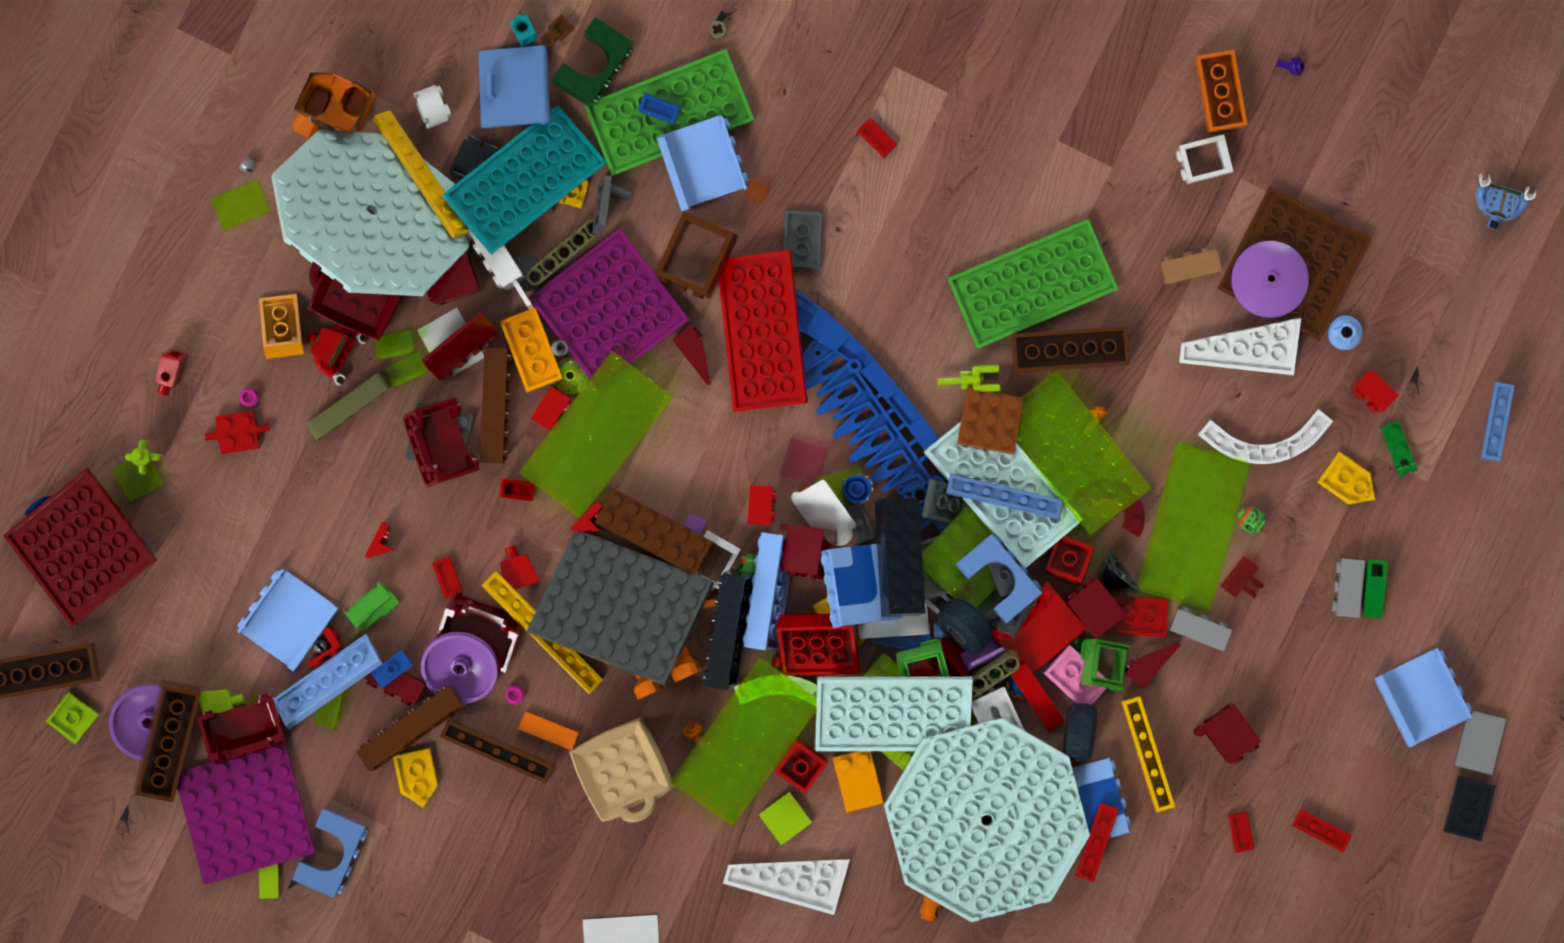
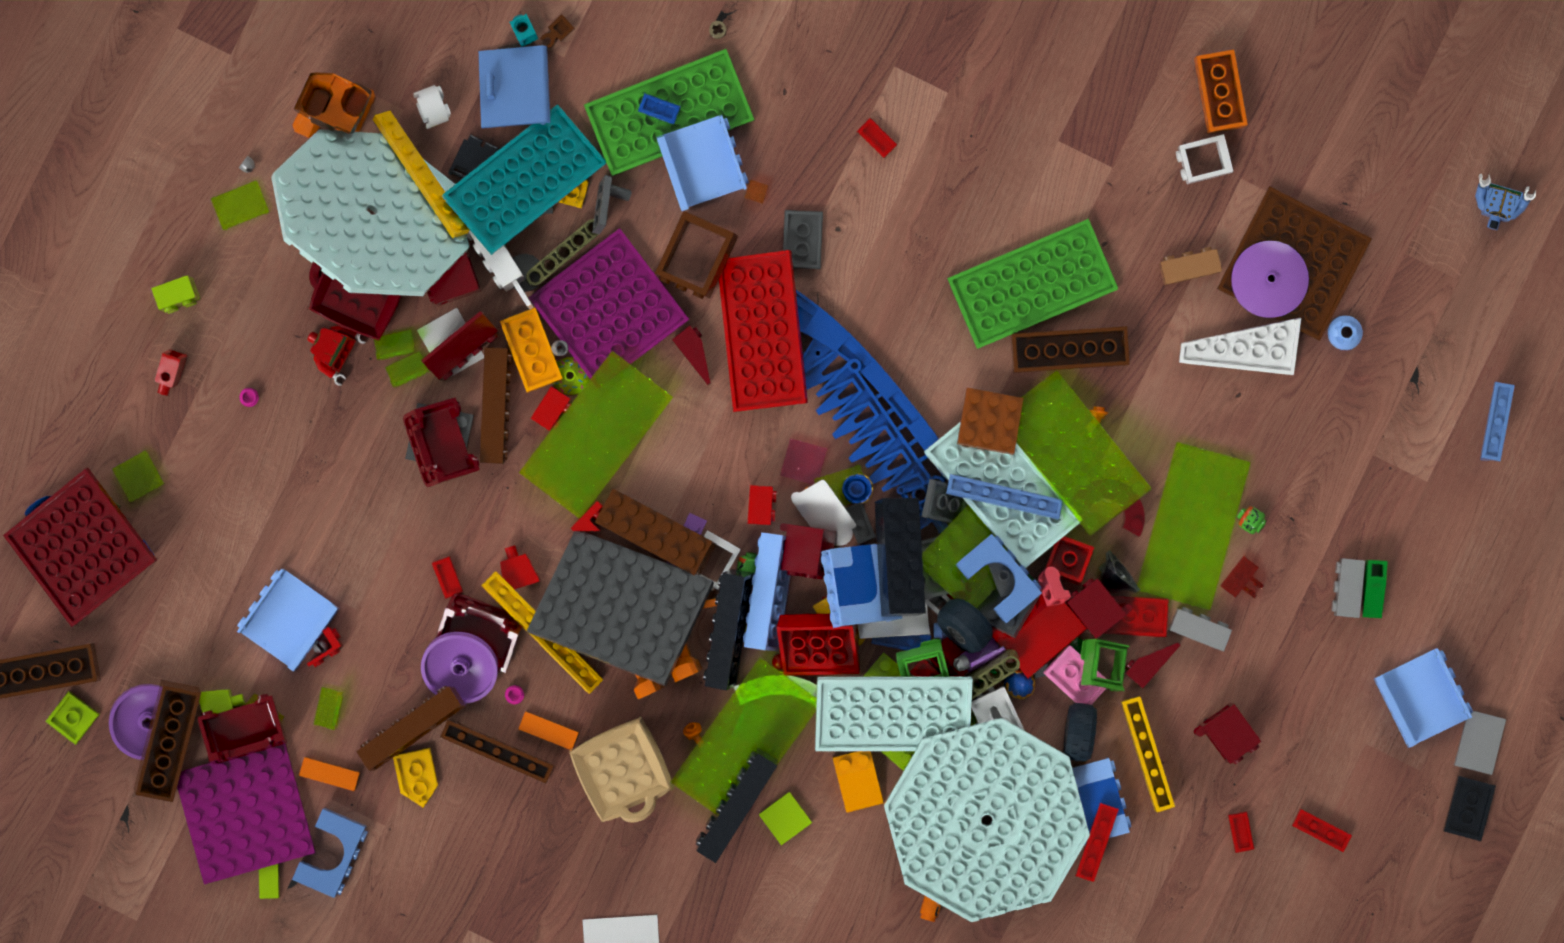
lime plant [125,440,163,475] -> none
red plate [205,410,271,454] -> none
light orange slope [259,294,304,359] -> none
light blue plate [274,634,383,729] -> none
olive beam [306,371,393,441] -> none
bright green piece [344,581,401,631] -> none
red slope [364,522,395,558] -> none
dark red brick [364,660,426,706] -> none
blue plate [371,650,413,688] -> none
red slope [499,478,535,501] -> none
dark green arch [552,17,634,108] -> none
white wing [723,859,850,915] -> none
red brick [774,737,828,794] -> none
lime plant [937,364,1000,393] -> none
red tile [1011,661,1064,731] -> none
white plate [1198,409,1333,464] -> none
dark purple plate [1276,57,1305,76] -> none
yellow tile [1317,451,1376,505] -> none
red brick [1350,369,1399,413] -> none
green plate [1380,421,1418,477] -> none
none -> lime brick [151,275,200,314]
none -> orange tile [299,757,360,791]
none -> black brick [695,748,778,863]
none -> light grey hinge [953,654,970,671]
none -> coral leg [1038,567,1071,606]

